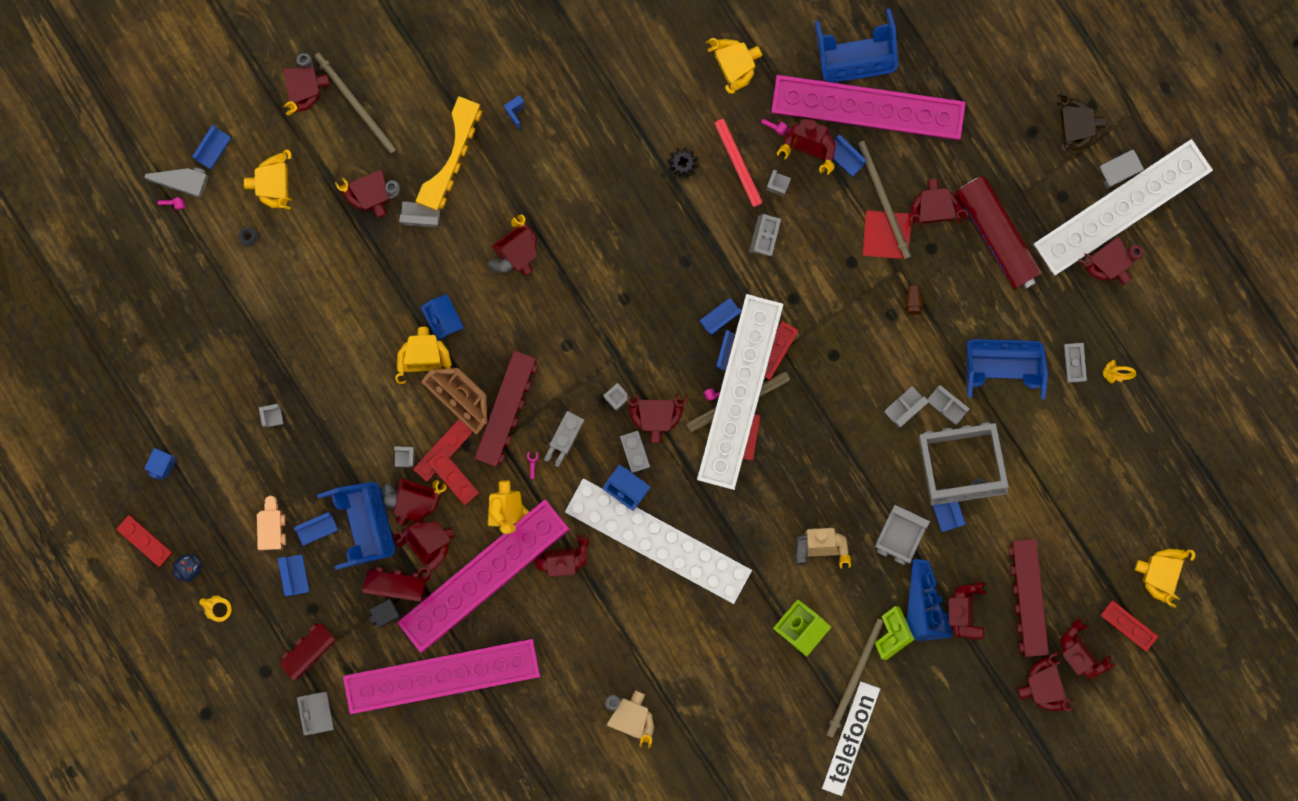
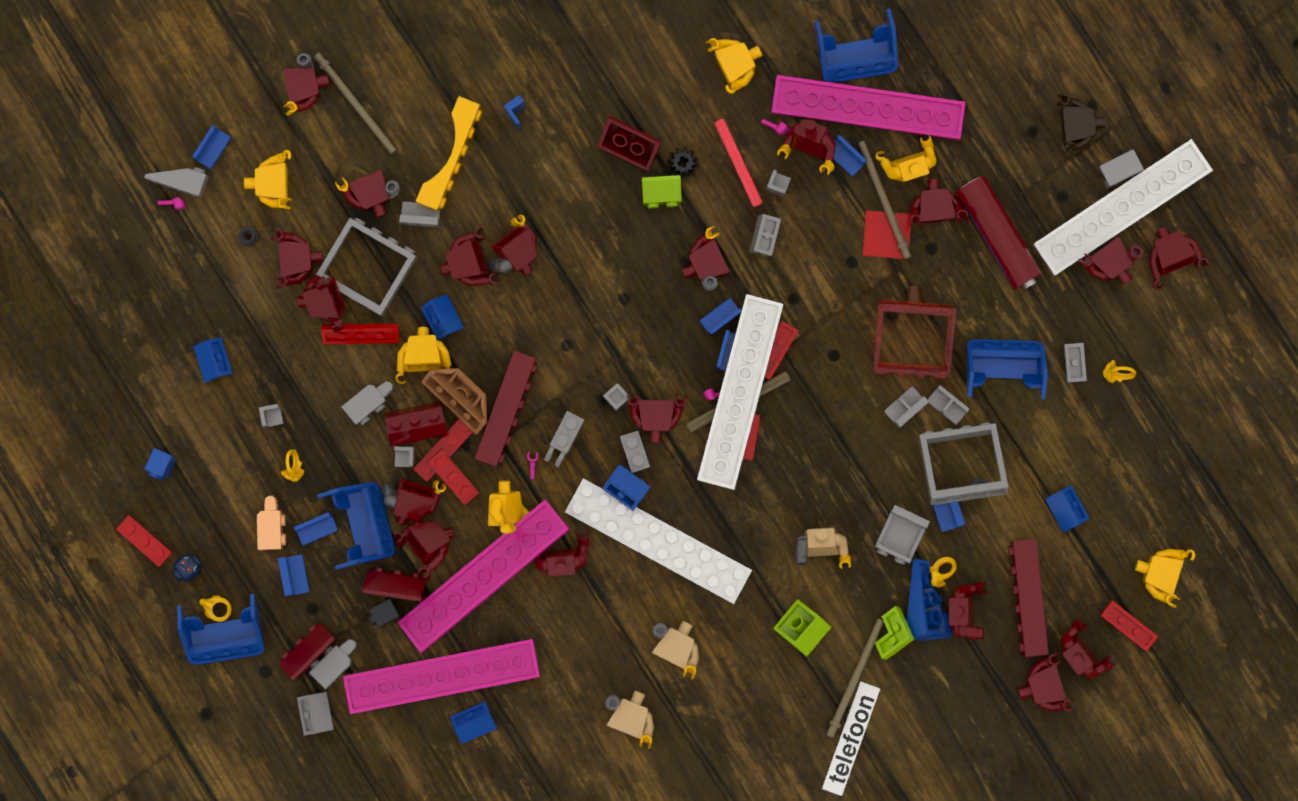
none -> blue windscreen [177,594,264,665]
none -> blue panel [194,337,233,383]
none -> dark red torso [270,229,323,289]
none -> yellow piece [281,449,304,482]
none -> dark red torso [297,275,346,333]
none -> light grey hinge [309,639,357,689]
none -> light grey window [316,218,417,317]
none -> red plate [321,324,400,345]
none -> light grey hinge [342,381,394,426]
none -> dark red slope [384,401,448,447]
none -> dark red torso [440,227,499,286]
none -> blue panel [450,701,497,744]
none -> dark red slope [597,116,661,171]
none -> lime slope [642,175,682,209]
none -> tan torso [652,621,699,679]
none -> dark red torso [681,226,730,290]
none -> clear red window [872,300,956,379]
none -> yellow torso [875,135,936,182]
none -> yellow piece [930,557,957,588]
none -> blue panel [1045,485,1090,532]
none -> dark red torso [1149,227,1209,290]

